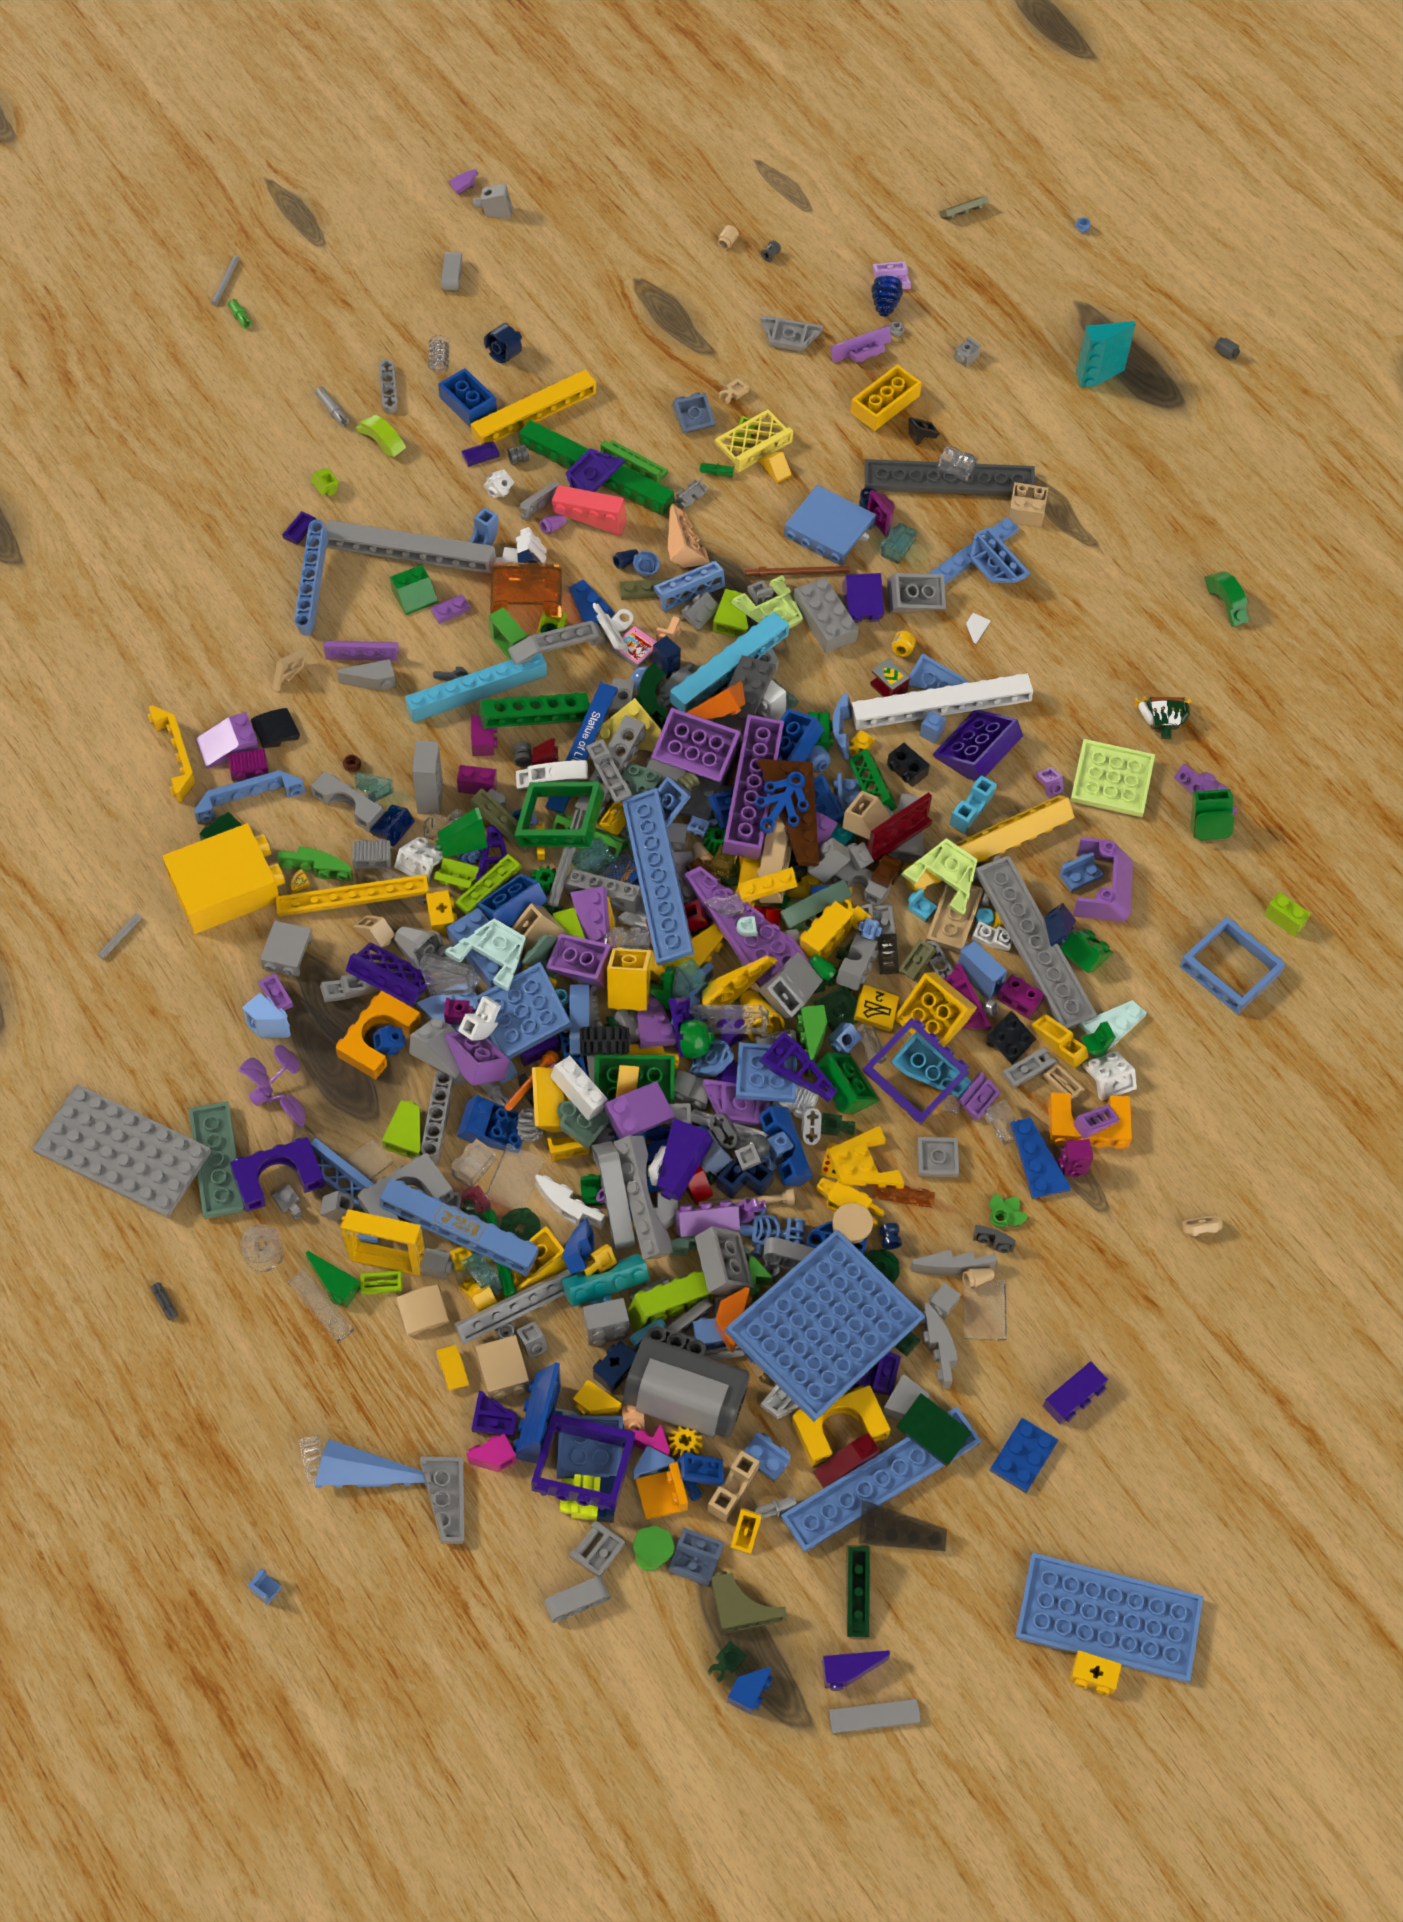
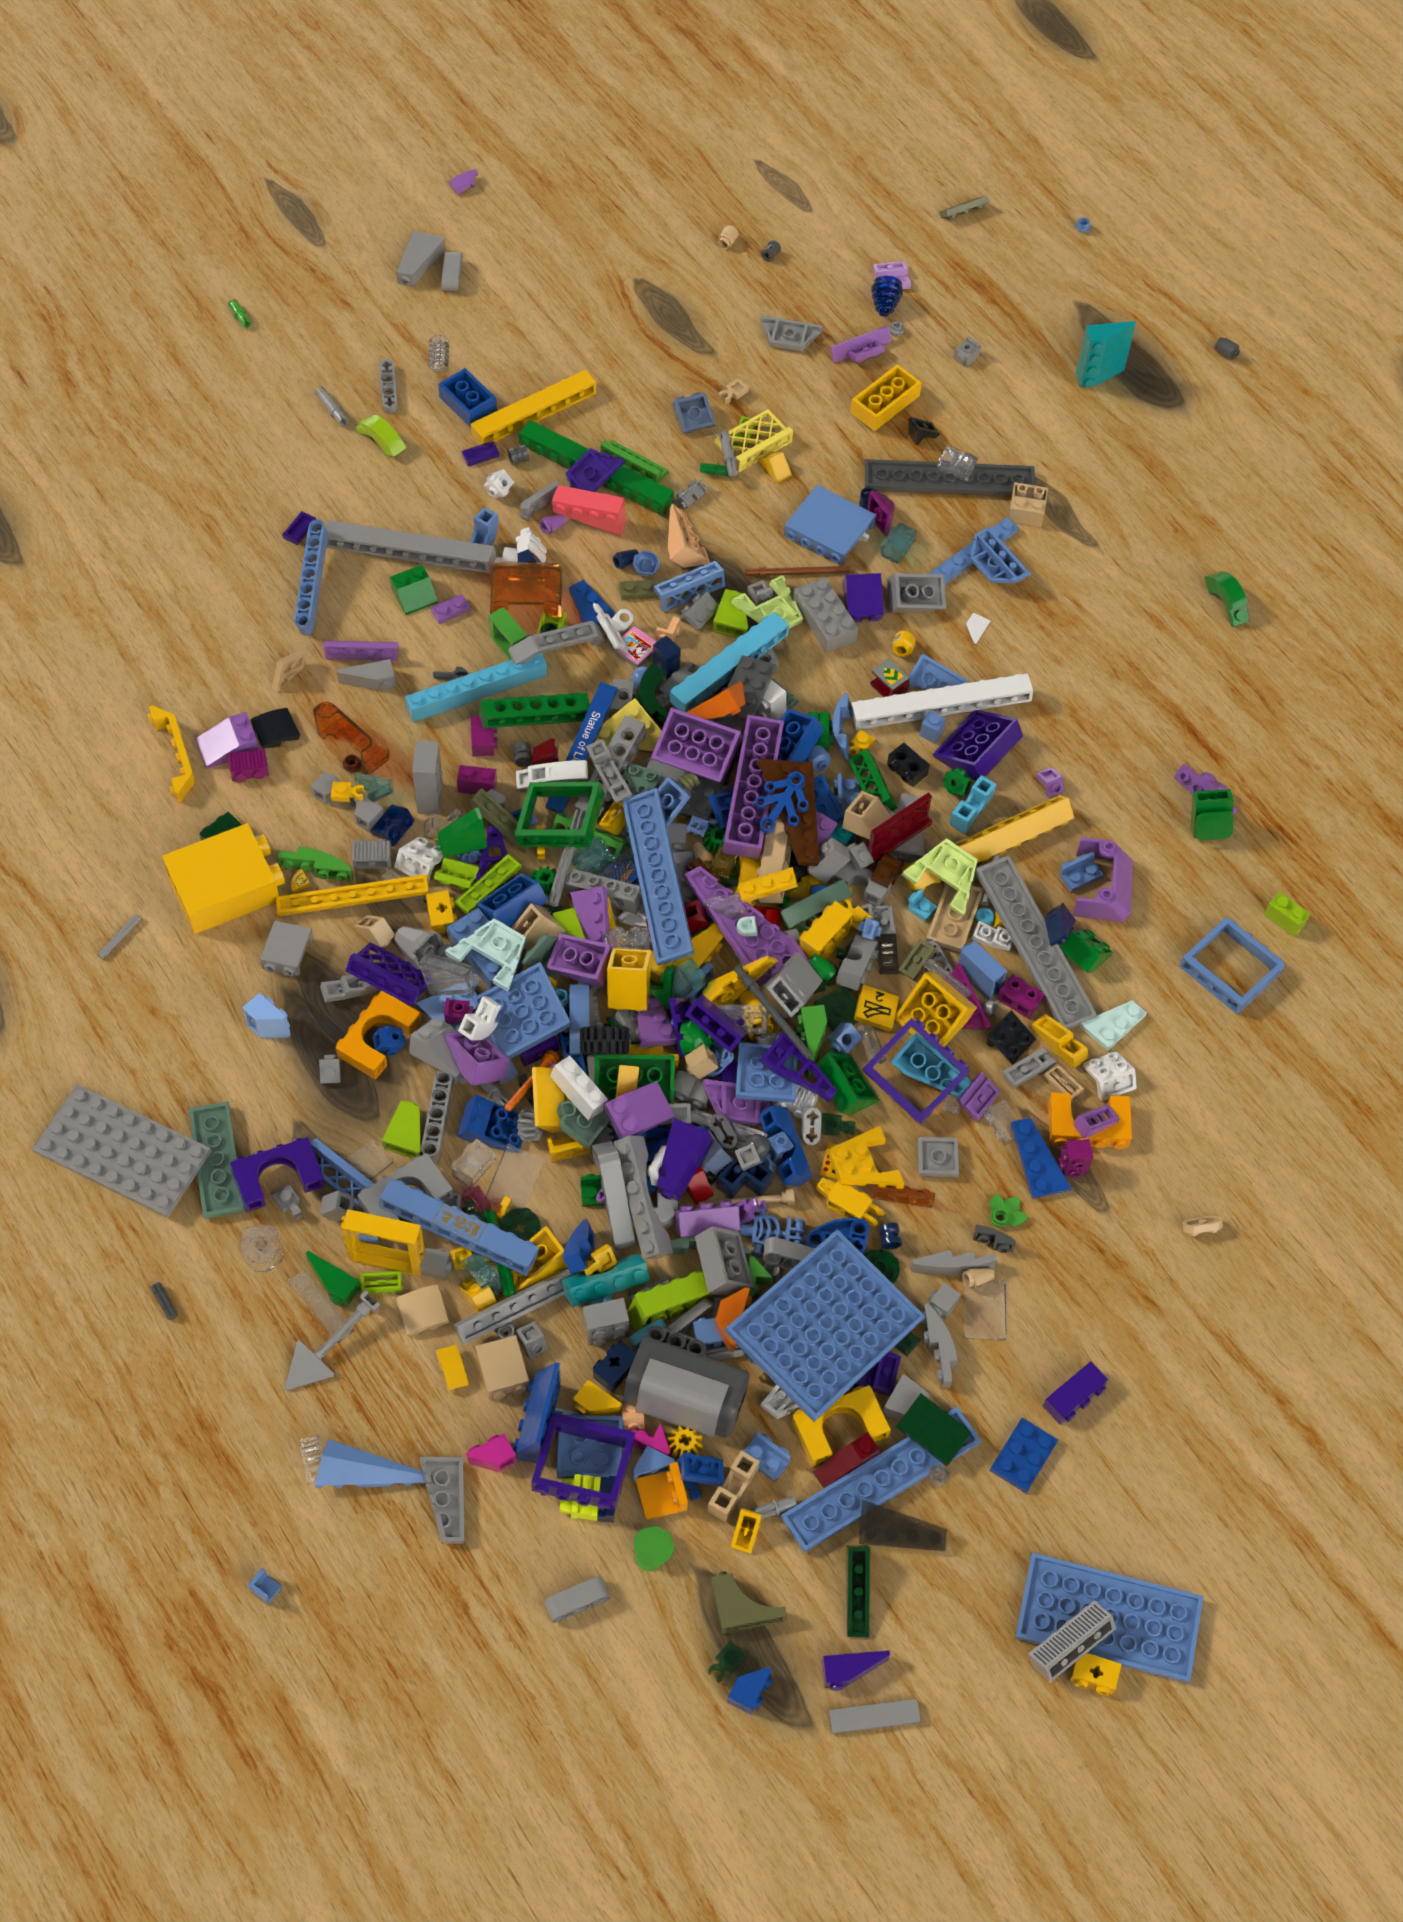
medium blue slope [194,770,305,824] -> none
light grey bar [211,255,240,306] -> none
medium lavender plant [238,1045,305,1128] -> none
medium lavender plate [258,973,293,1011] -> none
lime brick [310,468,340,496] -> none
dark purple wing [472,1391,517,1438] -> none
light grey torso [473,184,513,218] -> none
dark blue brick [484,323,522,363] -> none
white slope [535,1174,605,1229] -> none
light grey plate [568,1521,626,1577] -> none
sand blue slope [668,1528,725,1587] -> none
tan tile [832,1203,873,1243] -> none
yellowish green plate [1070,739,1155,817] -> none
green slope [1081,1021,1116,1058] -> none
torso [1134,696,1191,739] -> none
none -> light grey piece [285,1290,382,1390]
none -> clear orange windscreen [313,701,390,777]
none -> light grey bracket [319,1055,341,1084]
none -> yellow plate [331,781,365,802]
none -> light grey slope [397,231,445,287]
none -> yellow tile [496,1196,513,1222]
none -> dark purple brick [685,994,747,1052]
none -> tan brick [685,1044,719,1080]
none -> light grey axle [718,431,738,477]
none -> dark grey bar [734,965,813,1060]
none -> clear axle [924,958,972,999]
none -> clear cone [929,1464,950,1489]
none -> green brick [942,767,974,796]
none -> light grey brick [1029,1601,1116,1682]

